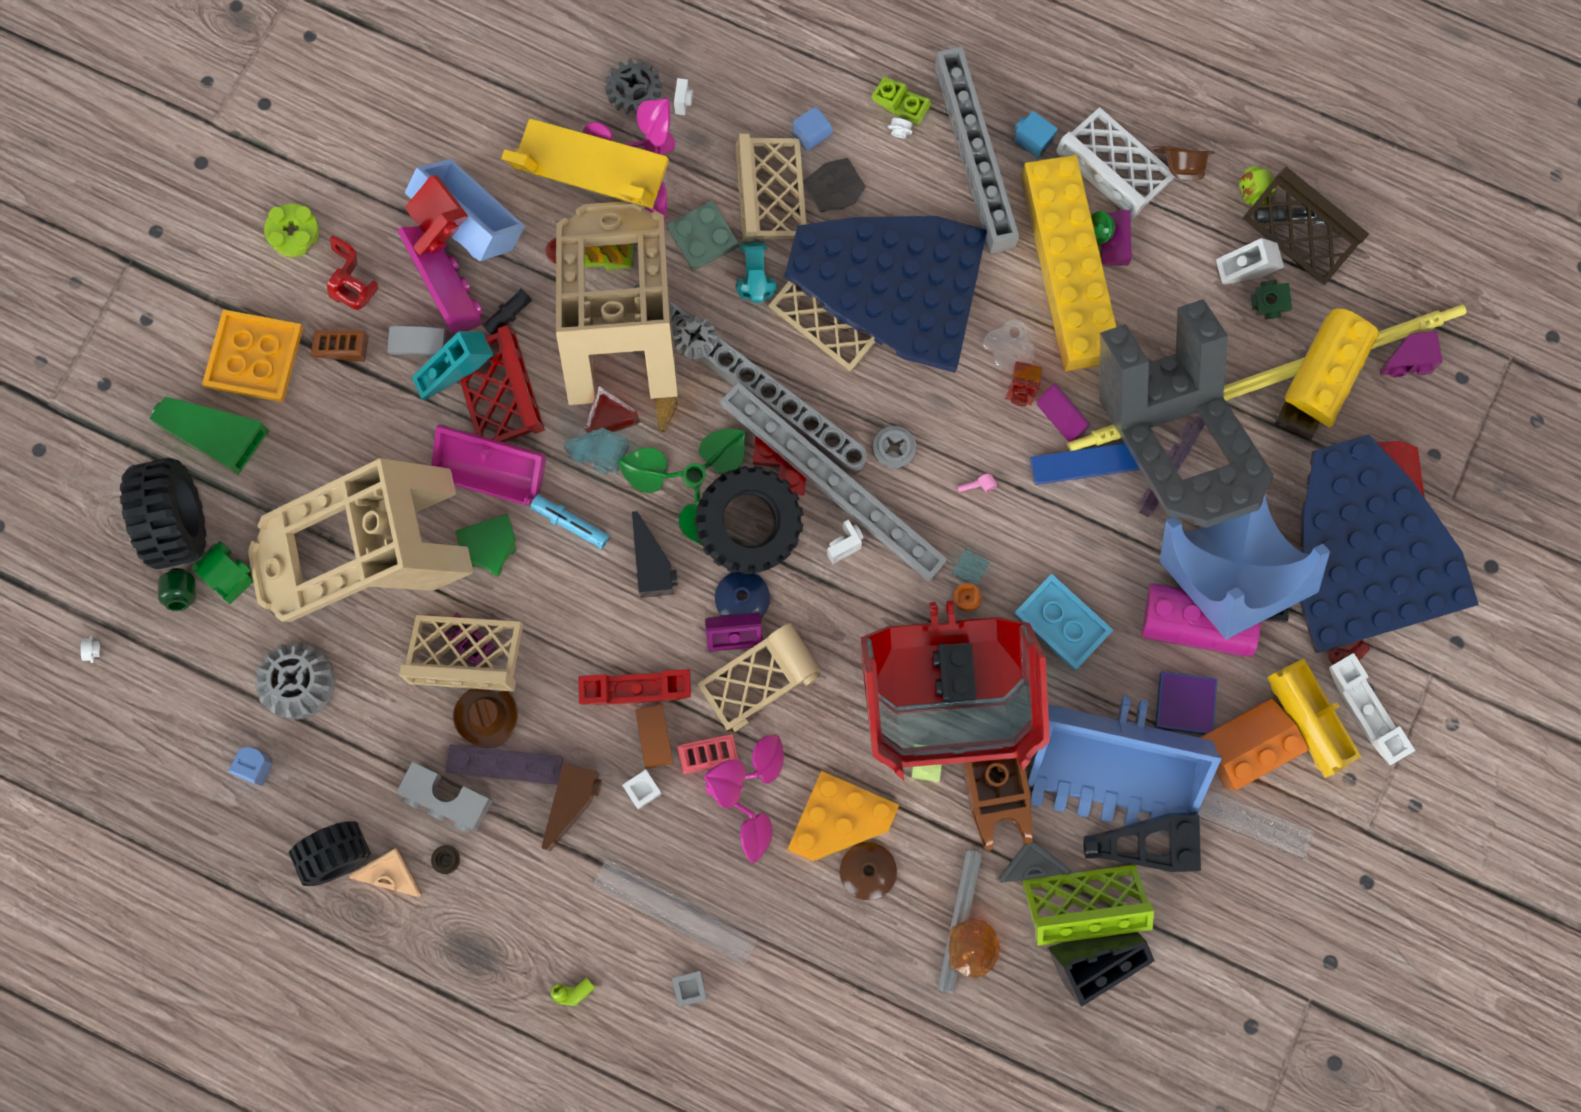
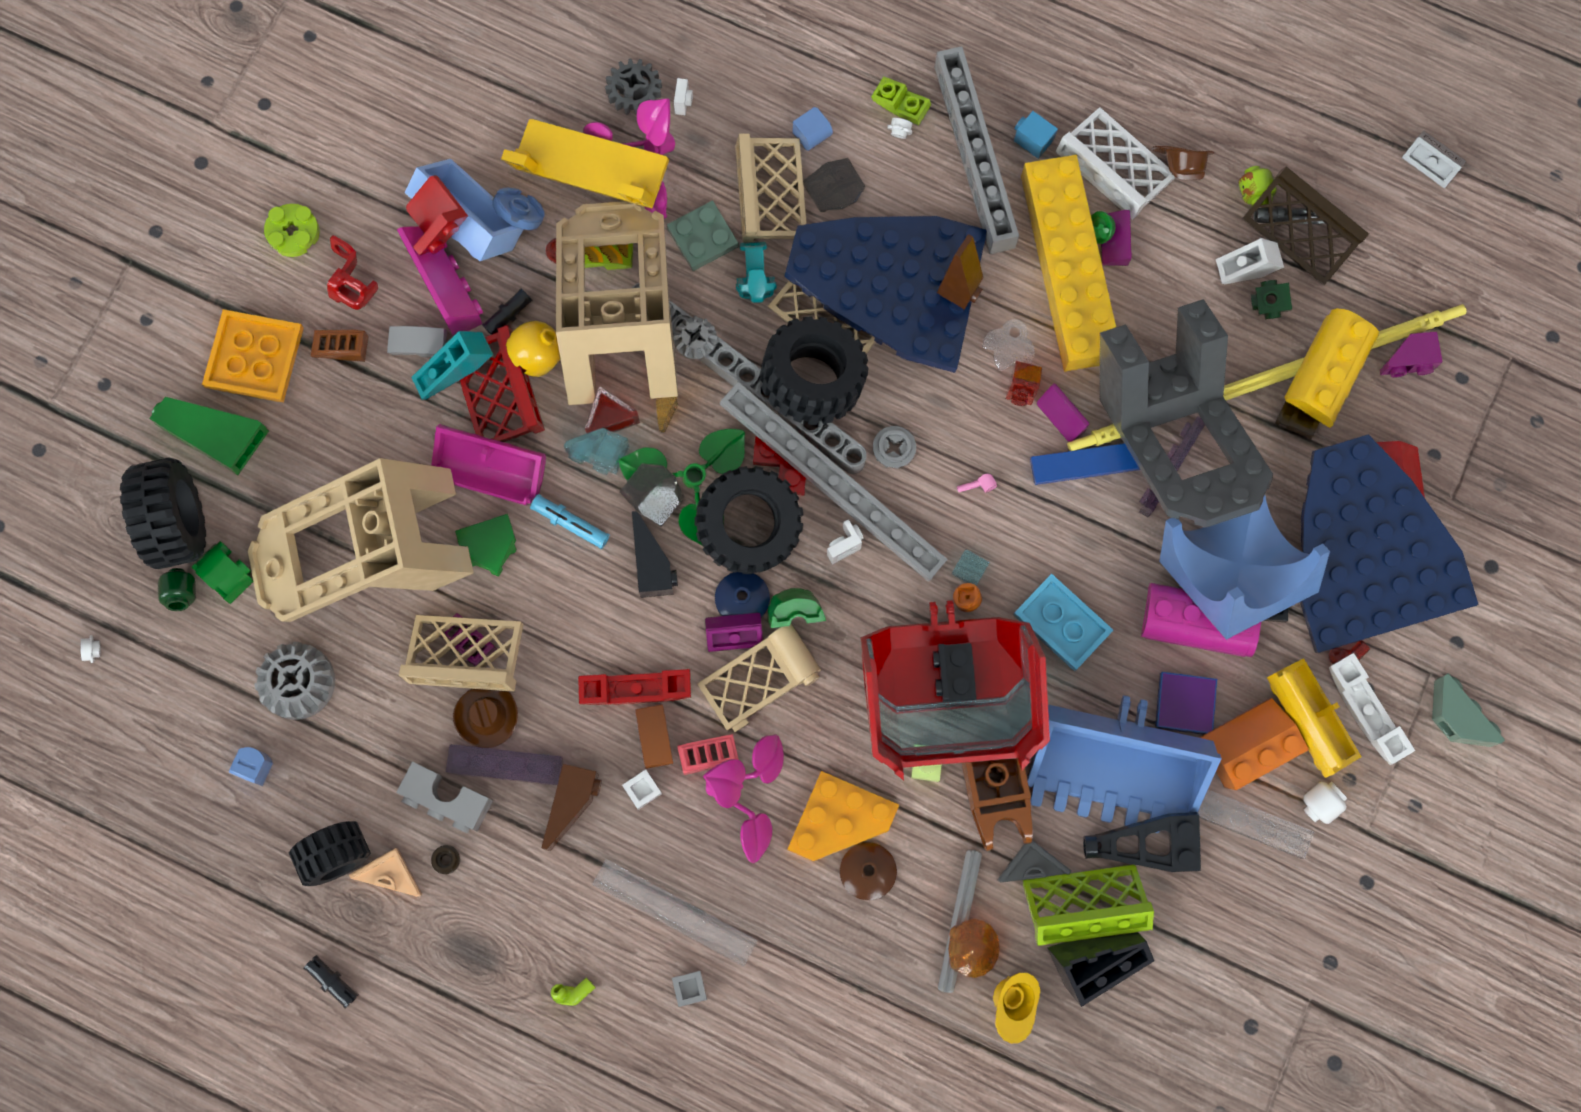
none -> black pin [303,955,359,1009]
none -> medium blue tile [492,187,545,230]
none -> yellow cylinder [506,321,560,377]
none -> clear smoke slope [620,463,685,526]
none -> black tyre [760,316,869,425]
none -> green cylinder [767,588,826,628]
none -> reddish brown slope [937,234,984,310]
none -> yellow piece [993,973,1040,1044]
none -> white head [1303,781,1347,824]
none -> panel [1402,131,1466,188]
none -> sand green slope [1432,673,1505,747]

